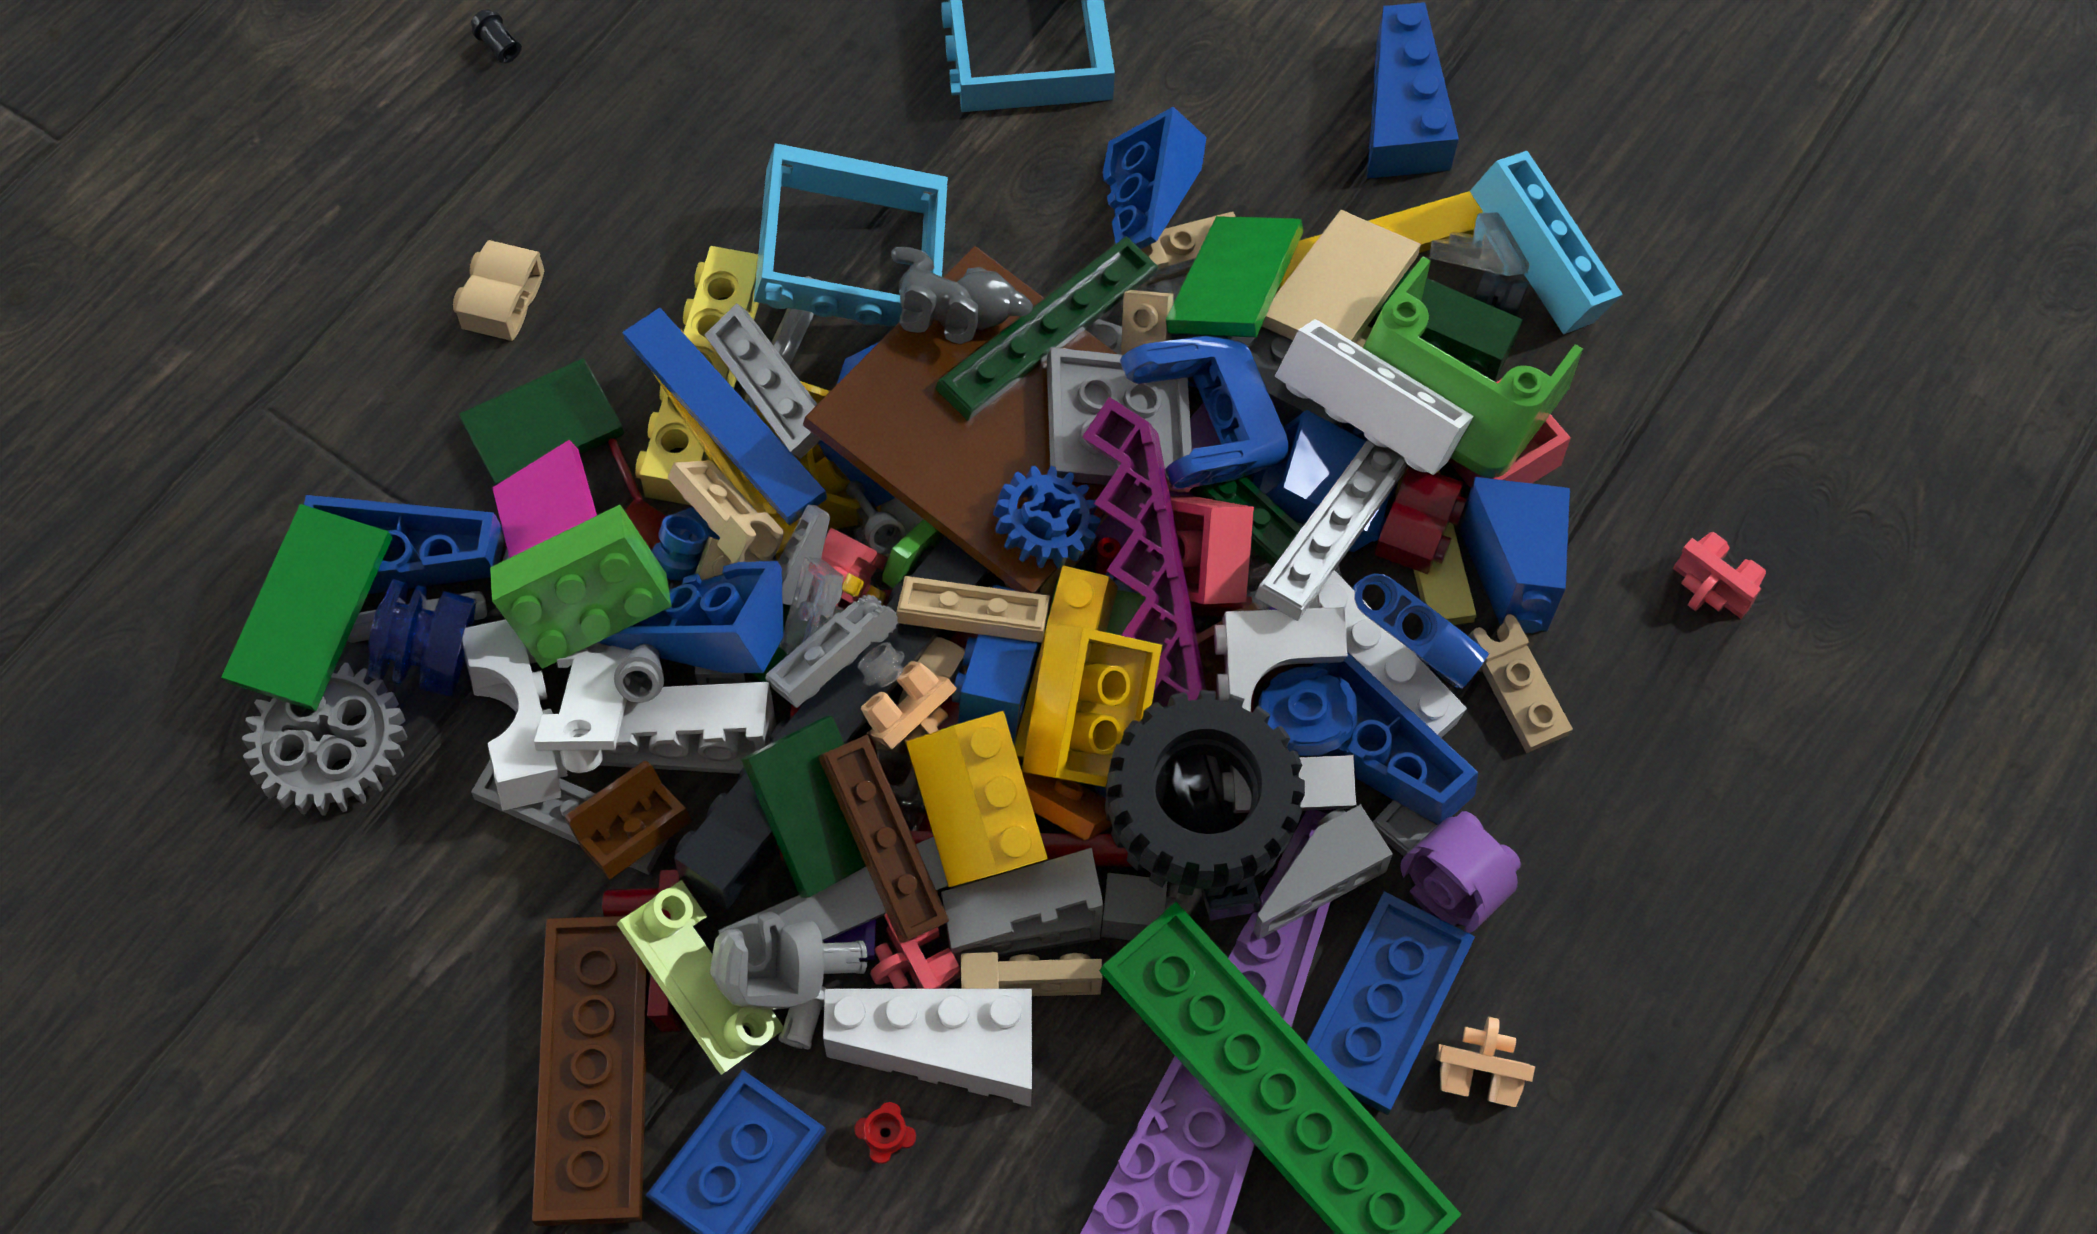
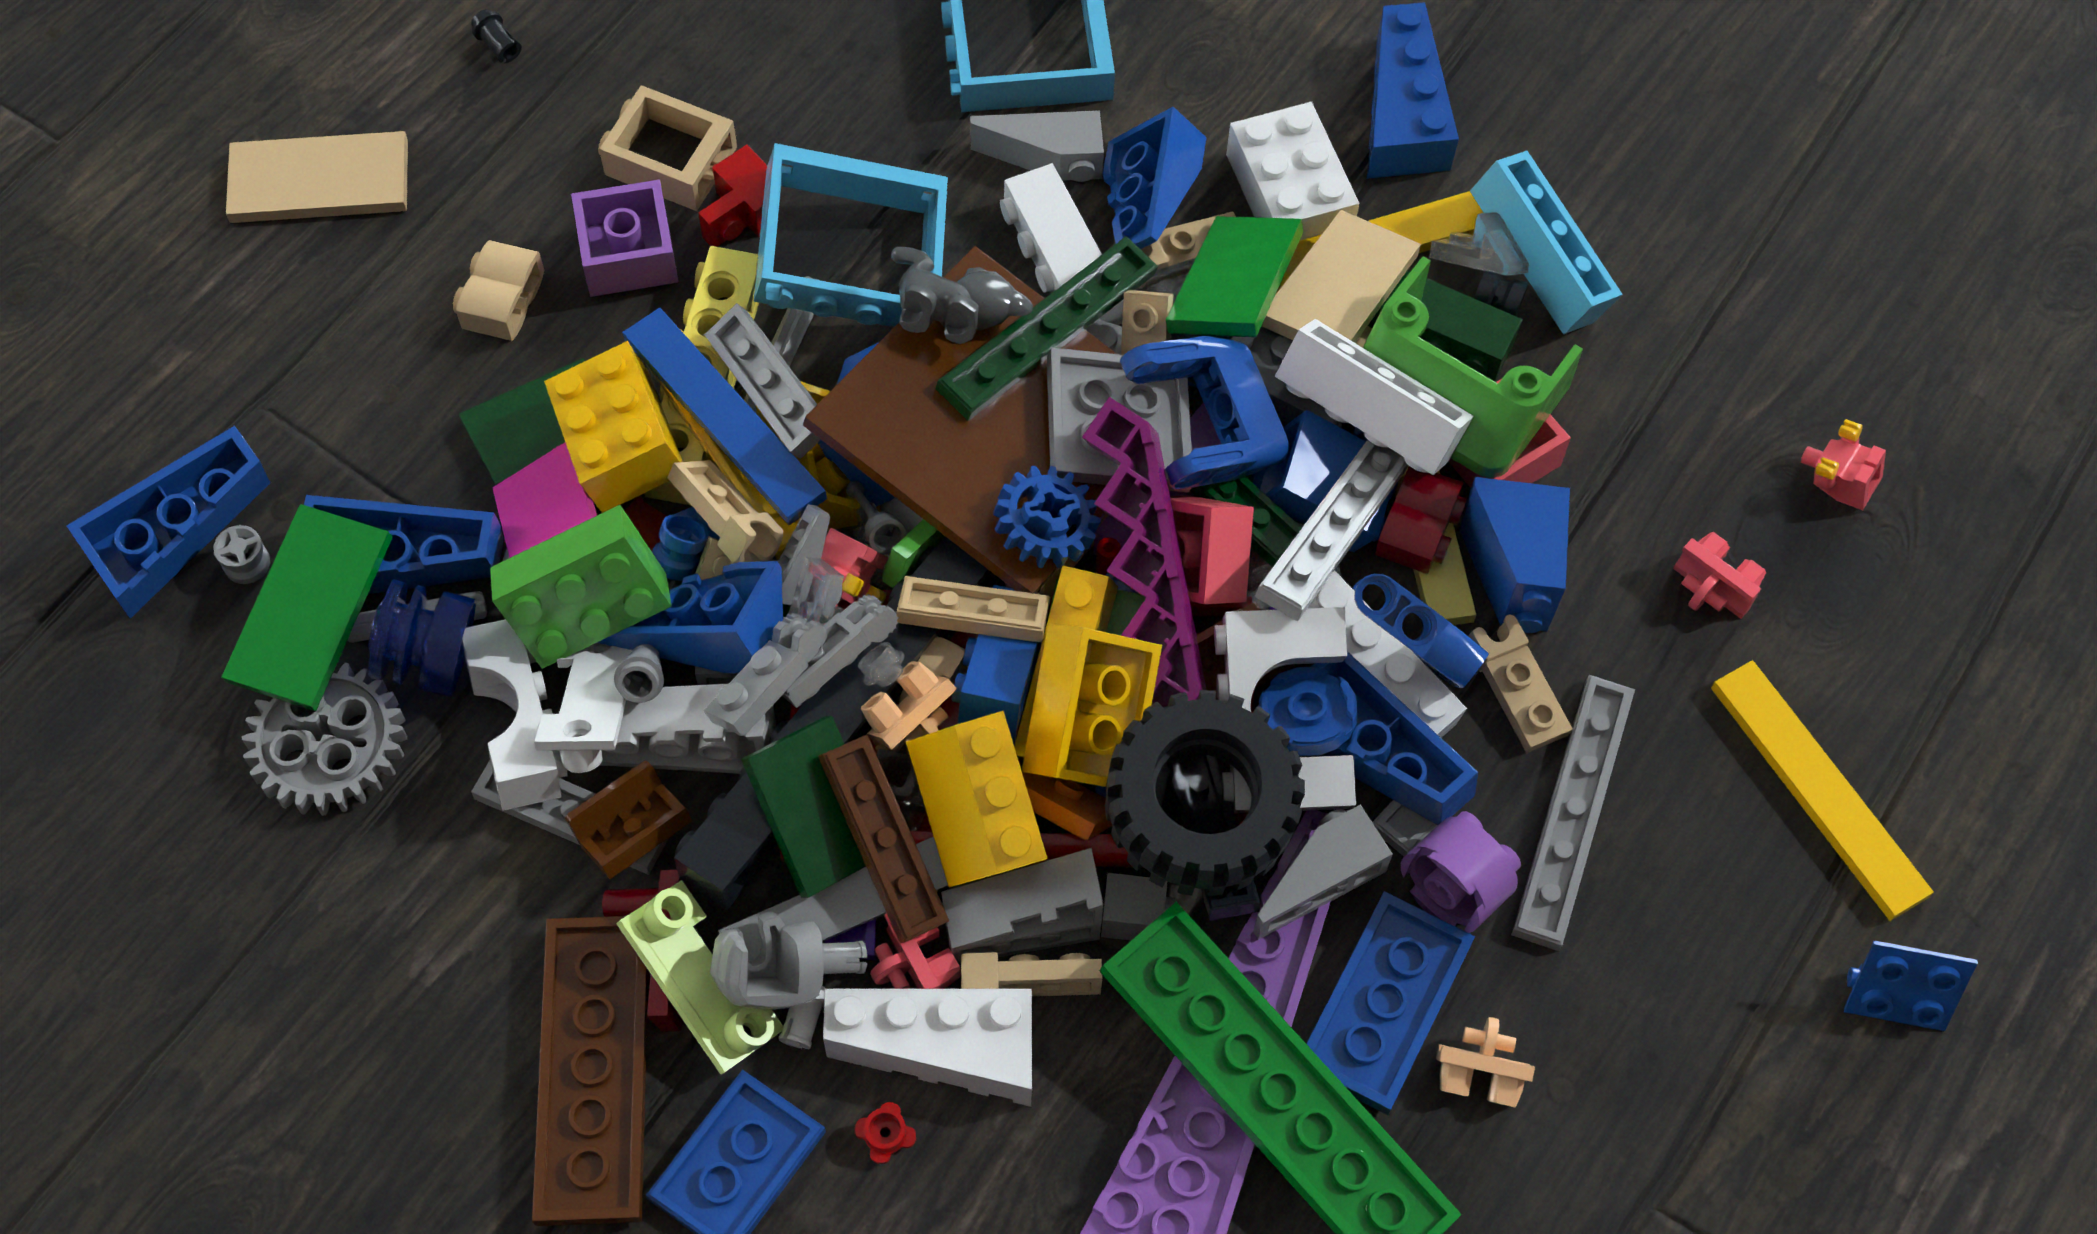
none -> blue wedge [67,426,270,619]
none -> light grey wheel [213,525,270,584]
none -> tan tile [226,131,408,223]
none -> yellow brick [544,341,683,513]
none -> medium lavender brick [571,179,679,297]
none -> tan window [598,85,737,211]
none -> red brick [698,144,767,247]
none -> light grey hinge [704,613,828,736]
none -> light grey slope [970,110,1104,182]
none -> white brick [1000,163,1124,325]
none -> white brick [1226,102,1360,240]
none -> light grey tile [1511,675,1635,951]
none -> yellow tile [1711,660,1934,921]
none -> coral piece [1801,419,1886,511]
none -> blue hinge [1844,941,1978,1031]

